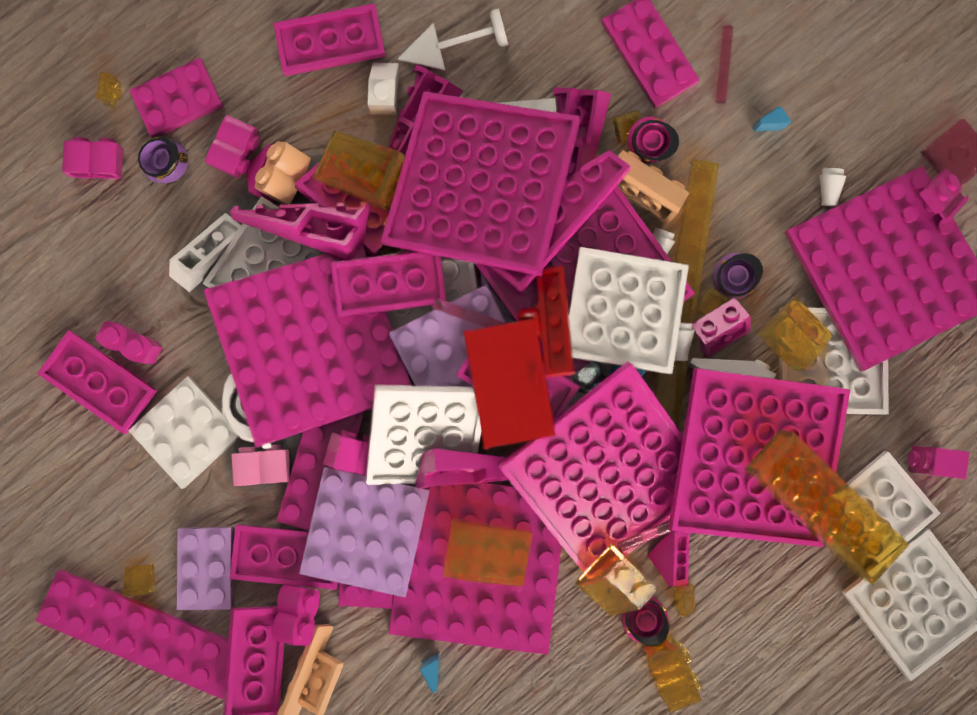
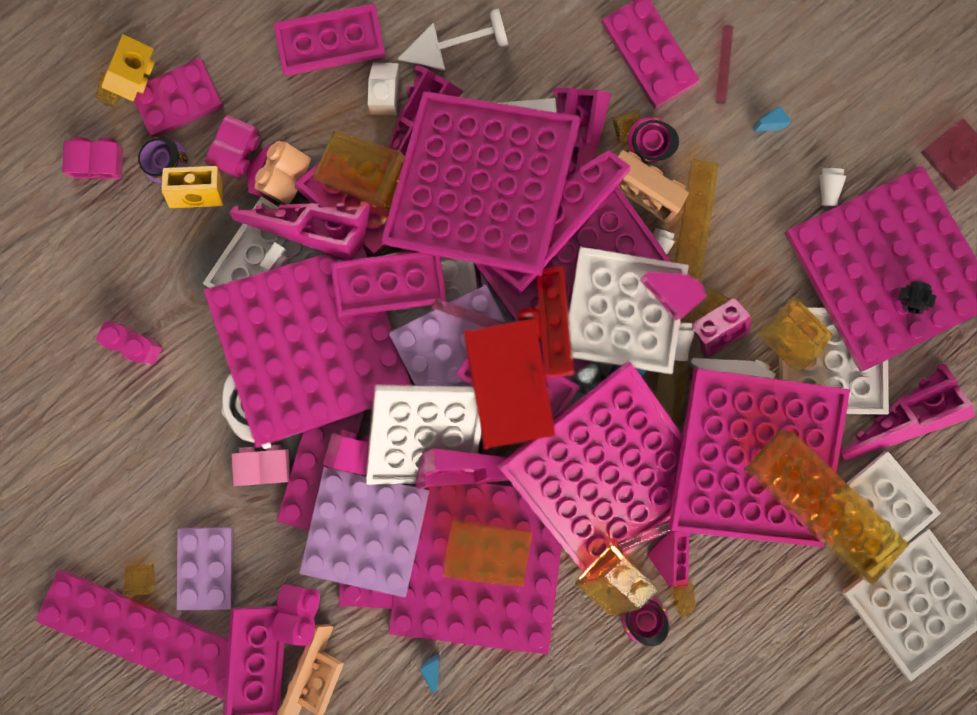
dark pink plate [37,330,158,434] -> none
white plate [128,376,240,489] -> none
white slope [169,213,241,292] -> none
dark pink plate [230,524,339,590] -> none
clear yellow brick [641,635,702,713] -> none
medium lavender piece [713,253,763,299] -> none
dark pink brick [908,446,969,479] -> none
dark pink plate [919,169,970,224] -> none
none -> yellow brick [102,34,155,101]
none -> yellow brick [162,166,223,208]
none -> white plate [260,242,289,271]
none -> dark pink slope [639,272,707,320]
none -> dark pink wedge [840,363,975,461]
none -> black gear [897,281,937,314]

